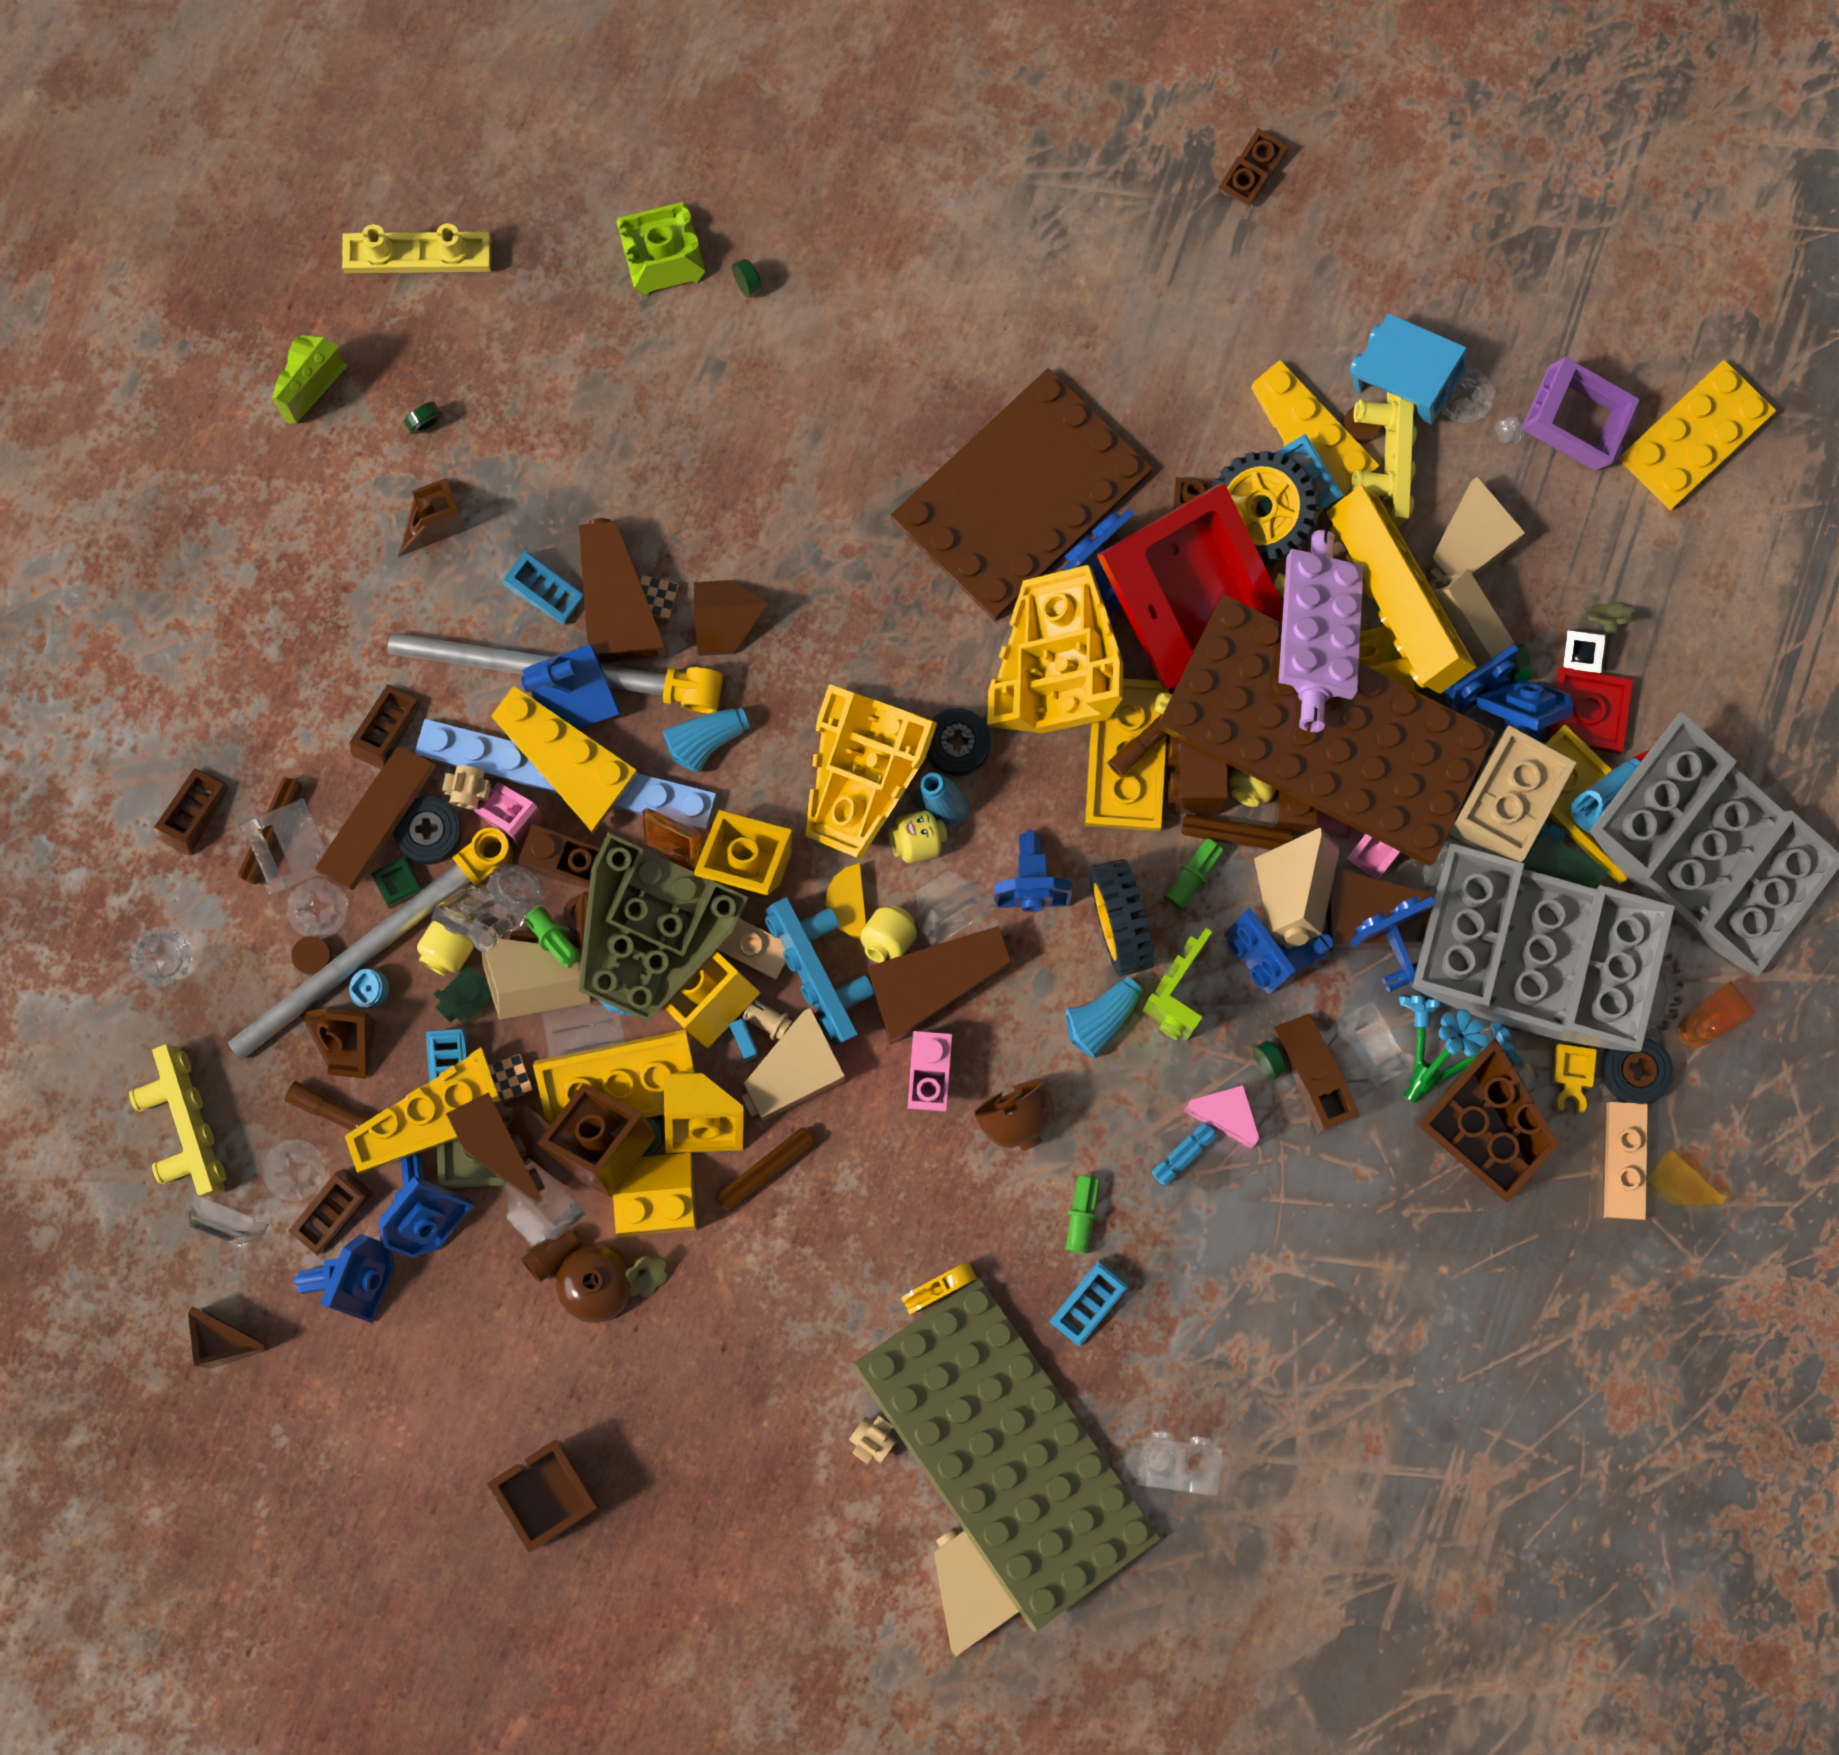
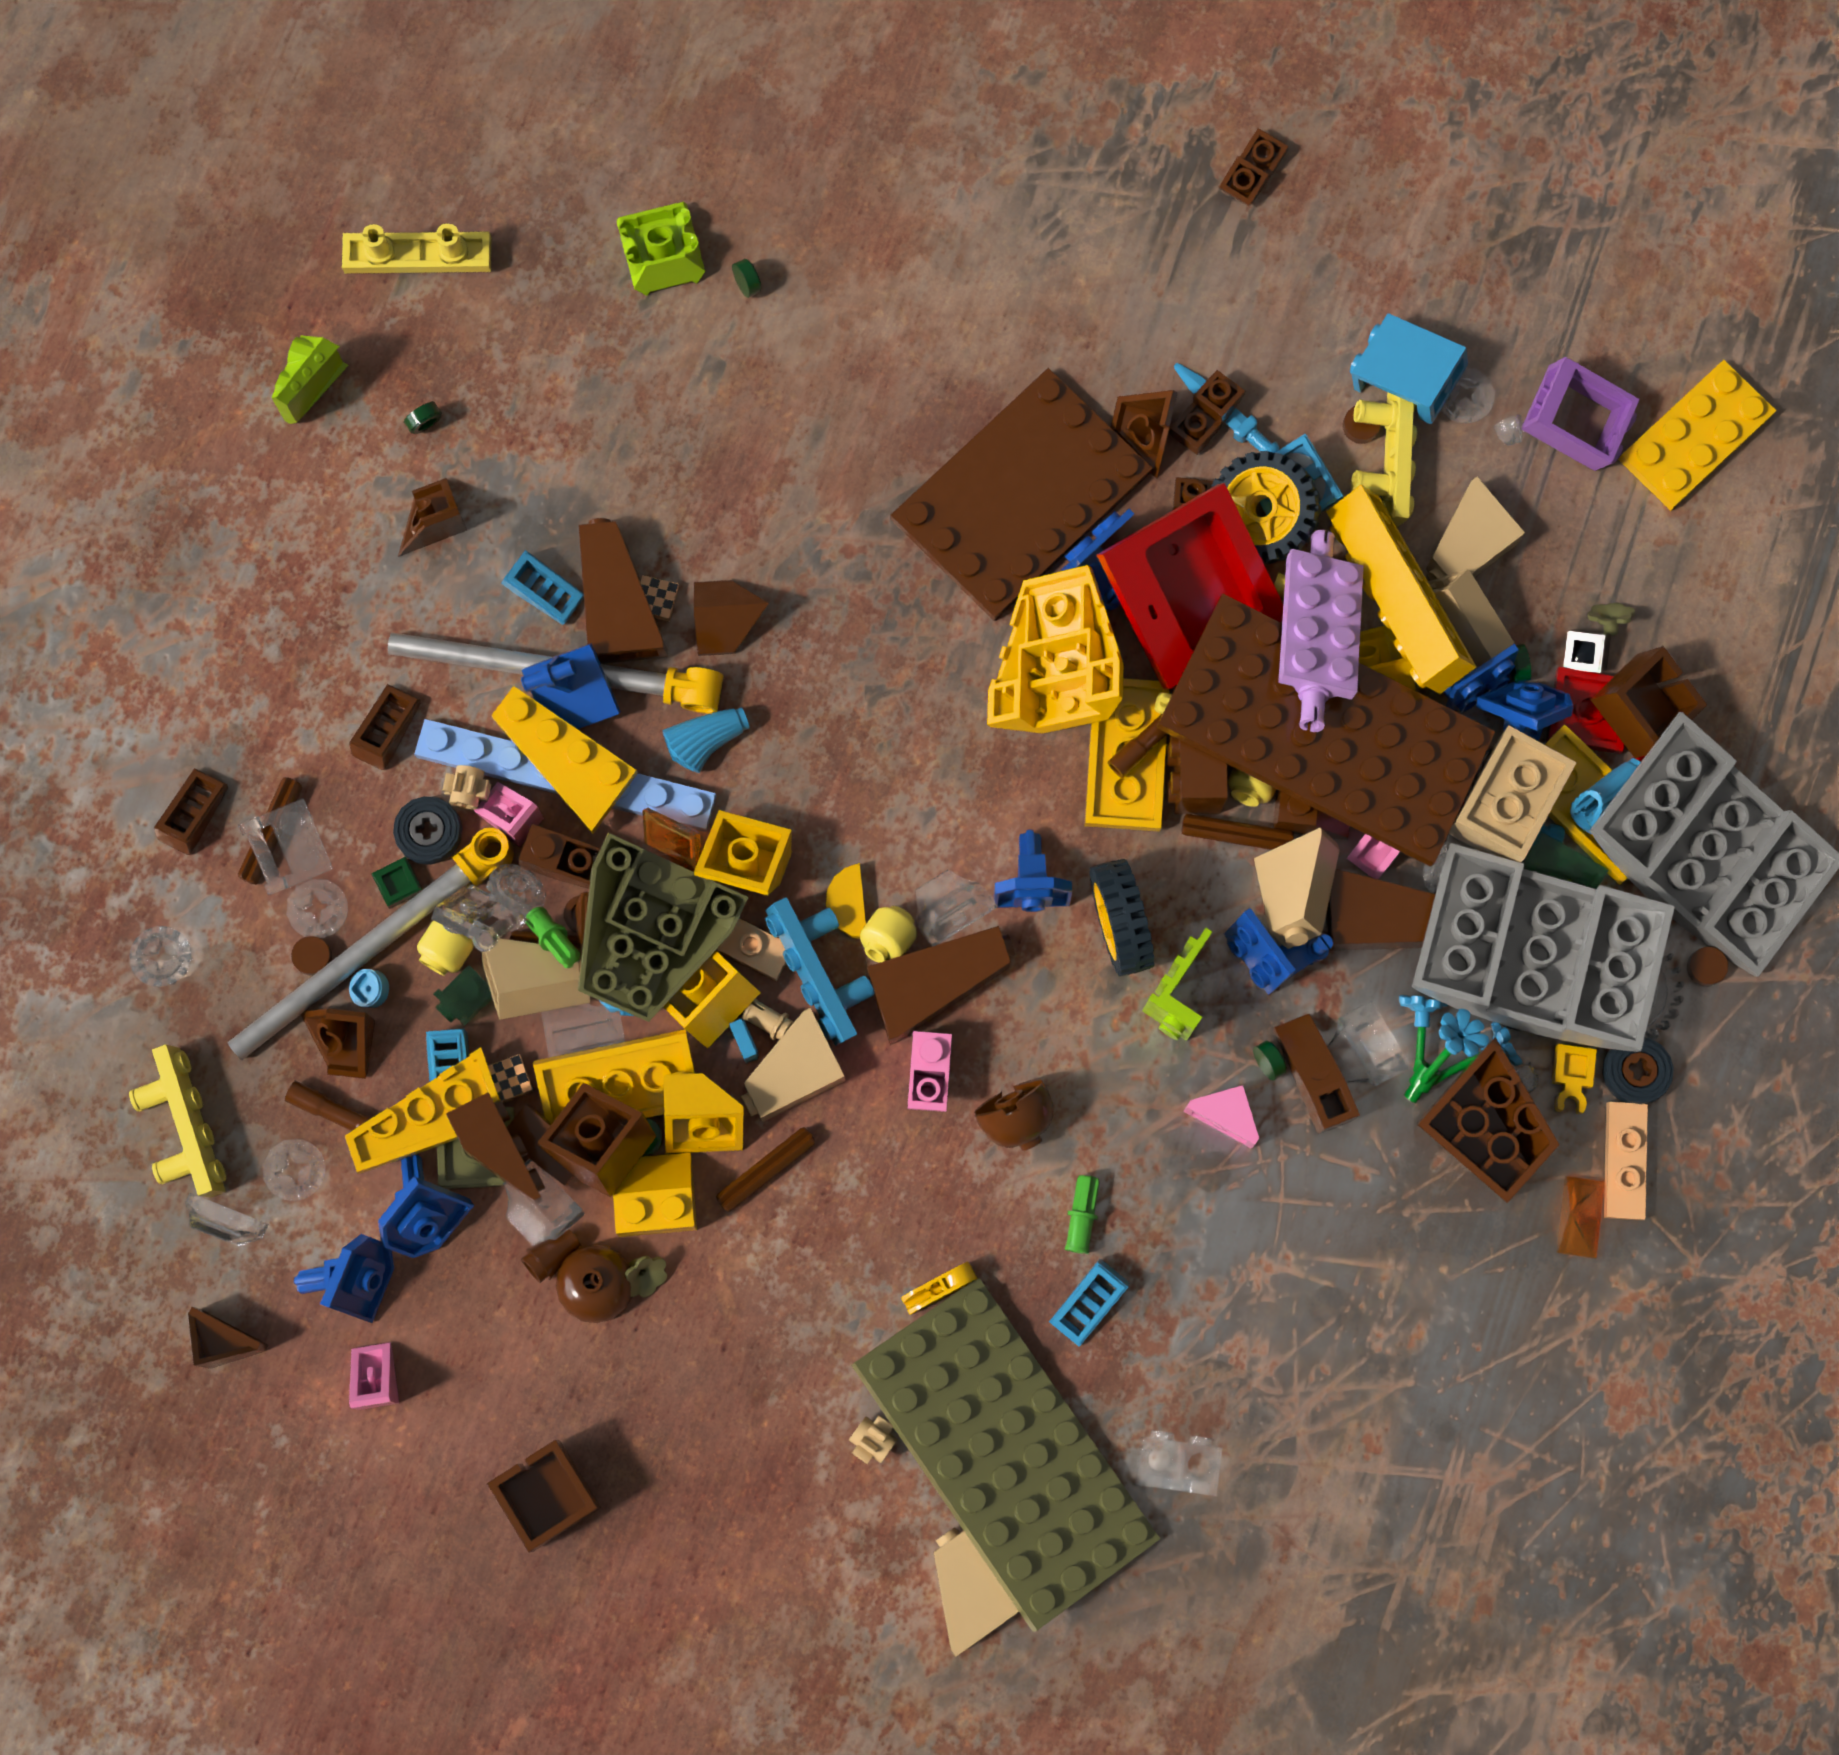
reddish brown slope [289,1169,373,1256] -> none
reddish brown slope [315,747,436,891] -> none
yellow wedge [805,684,937,859] -> none
light yellow head [888,810,947,864] -> none
dark azure piece [914,773,970,825] -> none
black bush [926,708,991,776] -> none
dark azure piece [1065,977,1143,1059] -> none
dark azure axle [1152,1123,1217,1186] -> none
bright green axle [1164,839,1224,911] -> none
yellow wing [1251,360,1380,516] -> none
blue plate [1349,896,1435,993] -> none
clear yellow tile [1646,1150,1726,1206] -> none
clear orange piece [1677,981,1755,1048] -> none
none -> bright pink slope [349,1343,399,1410]
none -> reddish brown slope [1110,390,1178,479]
none -> reddish brown slope [1169,370,1246,455]
none -> dark azure sword [1174,363,1280,453]
none -> clear orange slope [1557,1176,1605,1259]
none -> reddish brown piece [1591,646,1707,758]
none -> reddish brown tile [1687,947,1728,986]

